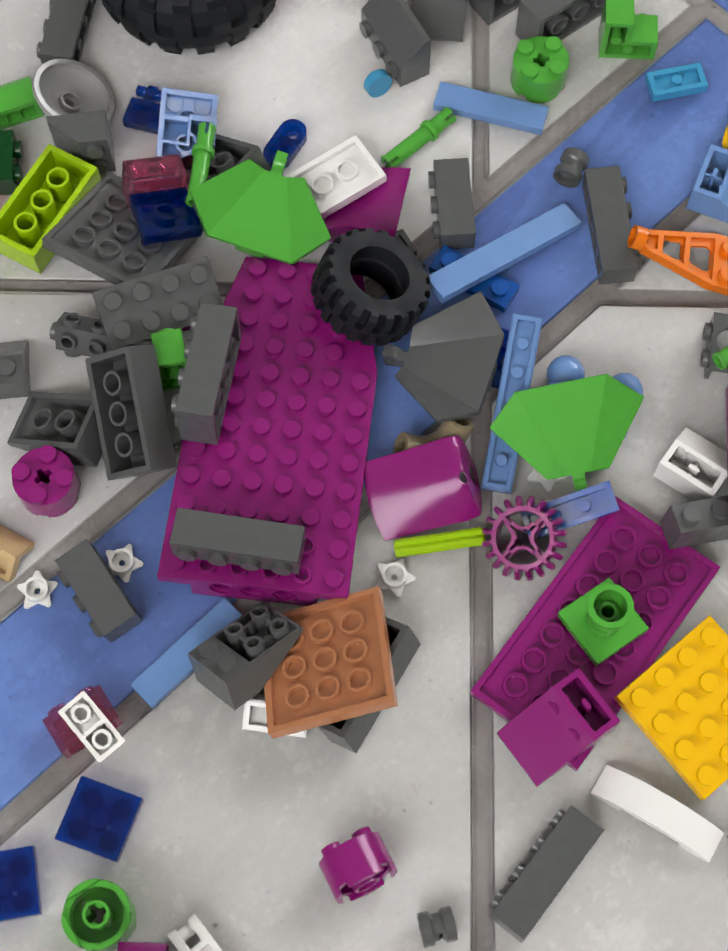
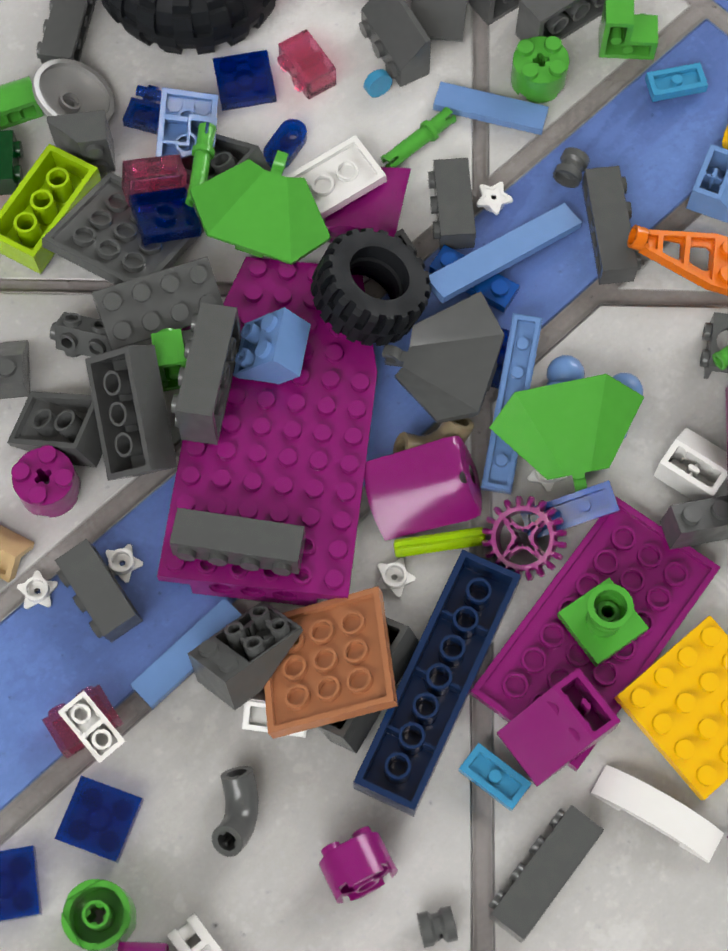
none -> dark grey cylinder [212,766,258,857]
none -> clear blue plate [213,50,277,111]
none -> medium blue slope [233,307,311,384]
none -> clear pink brick [277,29,337,100]
none -> dark blue brick [353,549,521,817]
none -> dark azure plate [458,743,532,811]
none -> white plate [476,182,513,215]

